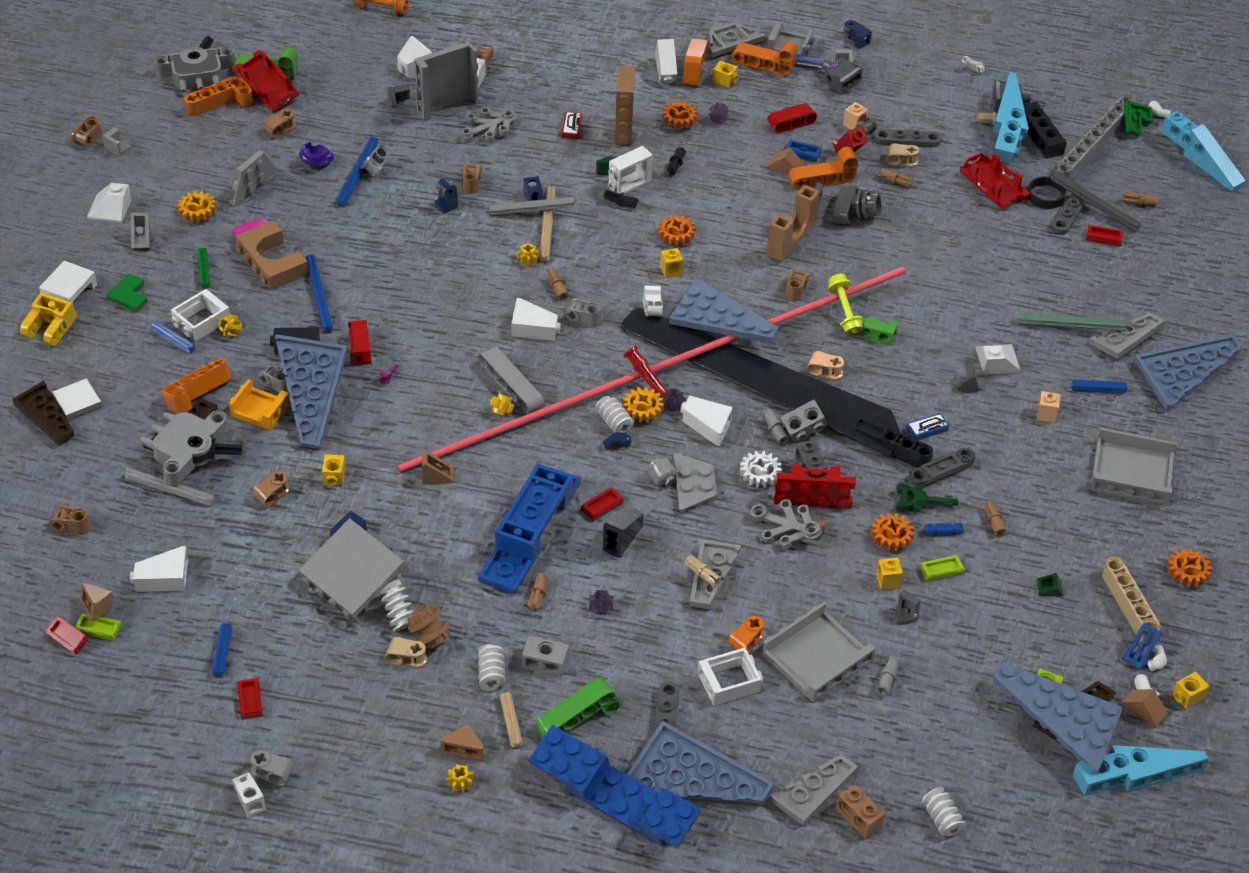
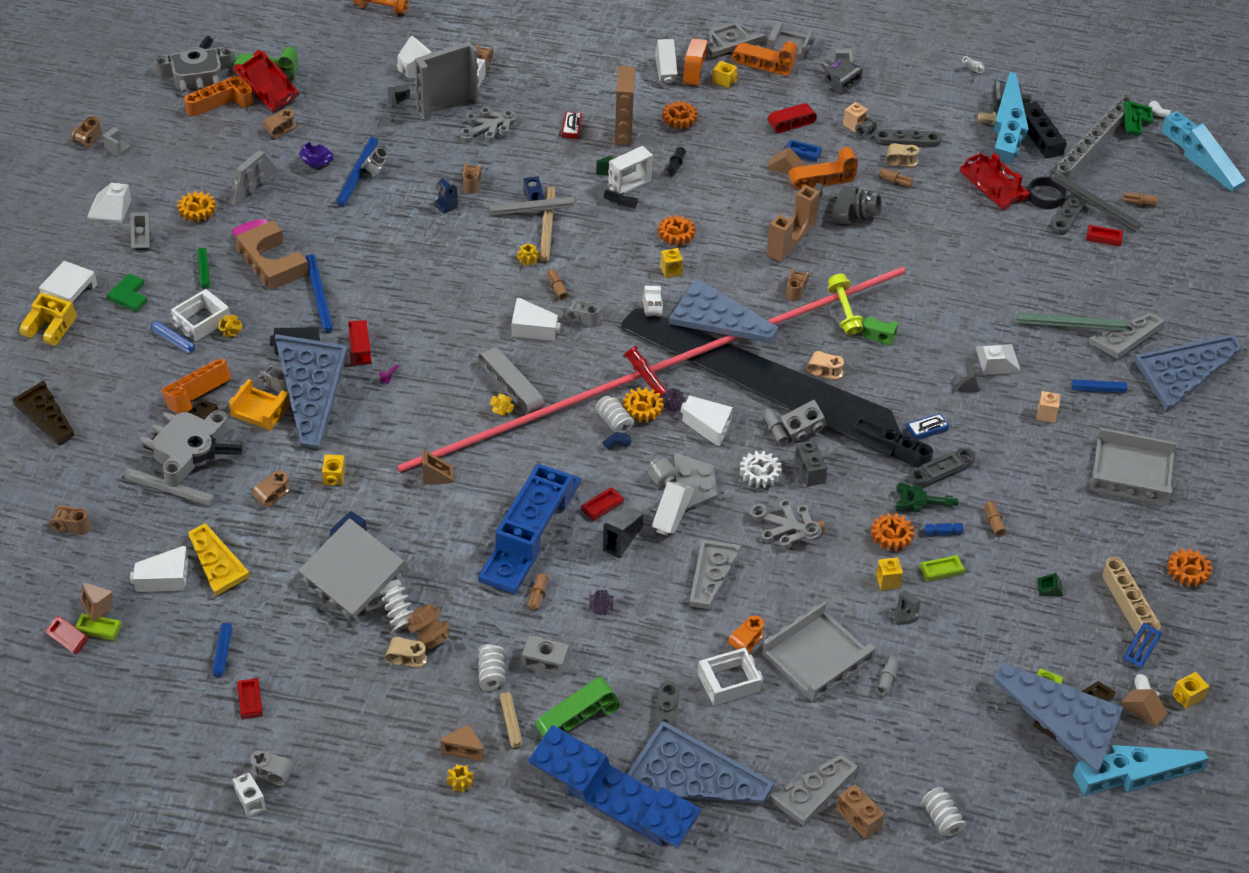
white tile [51,378,103,420] -> none
tan axle [684,555,721,588] -> none
clear purple gear [708,102,730,124] -> none
red piece [774,464,856,509] -> none
blue axle [796,55,825,69] -> none
red window [832,126,868,156] -> none
dark blue leg [843,20,872,49] -> none
white arm [1147,645,1167,671] -> none
none -> yellow wing [188,523,250,597]
none -> white slope [652,481,695,536]

